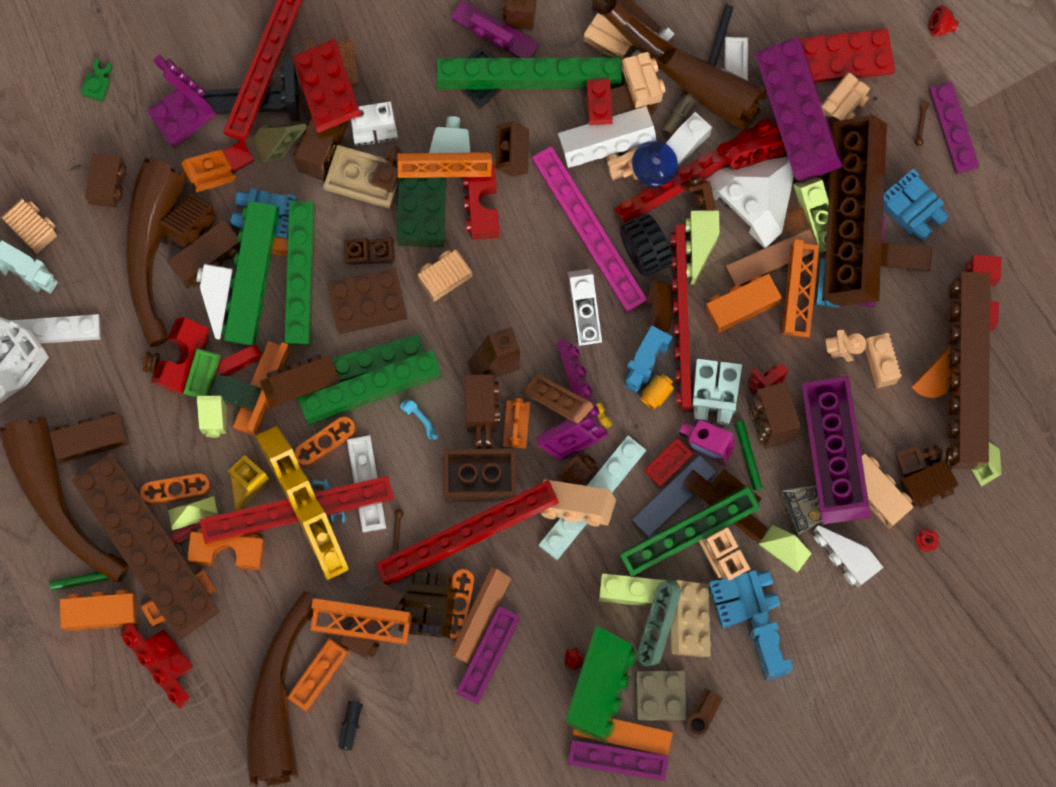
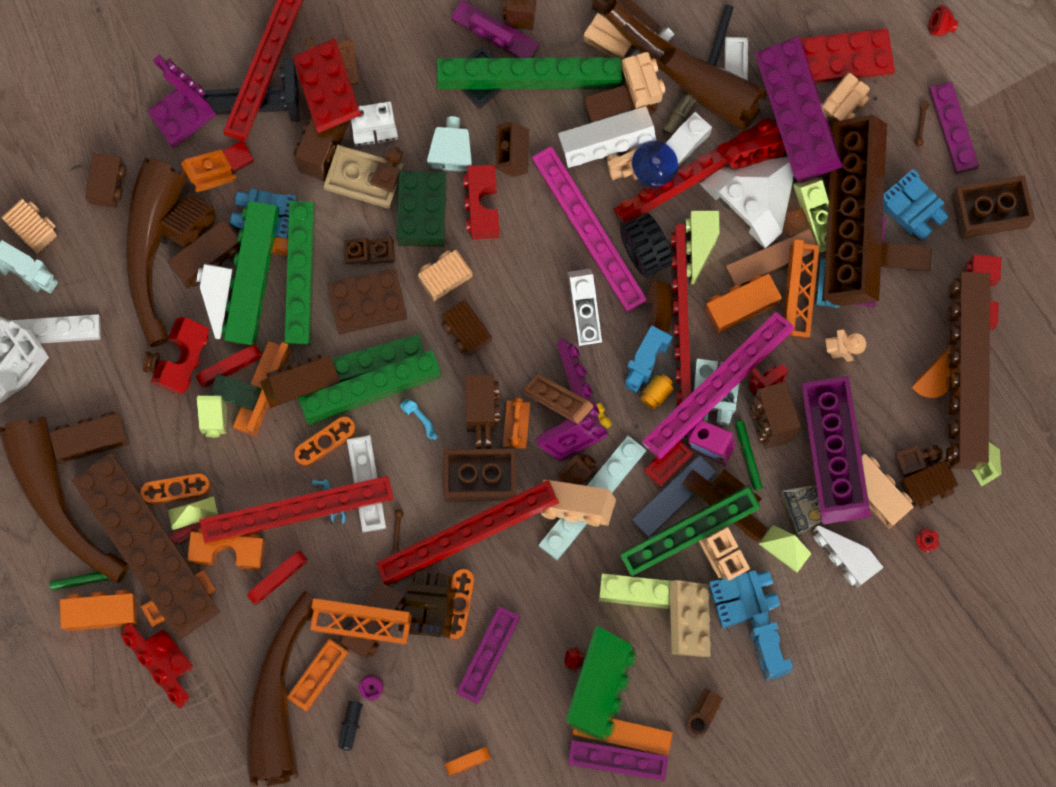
green plate [80,59,112,102] -> none
bright green tile [183,349,221,398] -> none
yellow slope [228,455,270,511] -> none
olive slope [252,124,307,163] -> none
yellow arch [255,426,349,580] -> none
orange fence [397,152,492,178] -> none
nougat tile [450,567,511,665] -> none
reddish brown slope [468,327,520,378] -> none
red plate [587,78,613,125] -> none
dark tan plate [636,671,686,721] -> none
sand green beam [638,580,681,666] -> none
reddish brown bracket [681,177,715,211] -> none
light nougat brick [865,333,902,388] -> none
none -> red beam [247,550,308,605]
none -> magenta tile [359,674,384,700]
none -> reddish brown brick [441,299,492,357]
none -> orange beam [444,747,492,776]
none -> dark pink plate [642,312,794,459]
none -> reddish brown brick [951,175,1035,239]

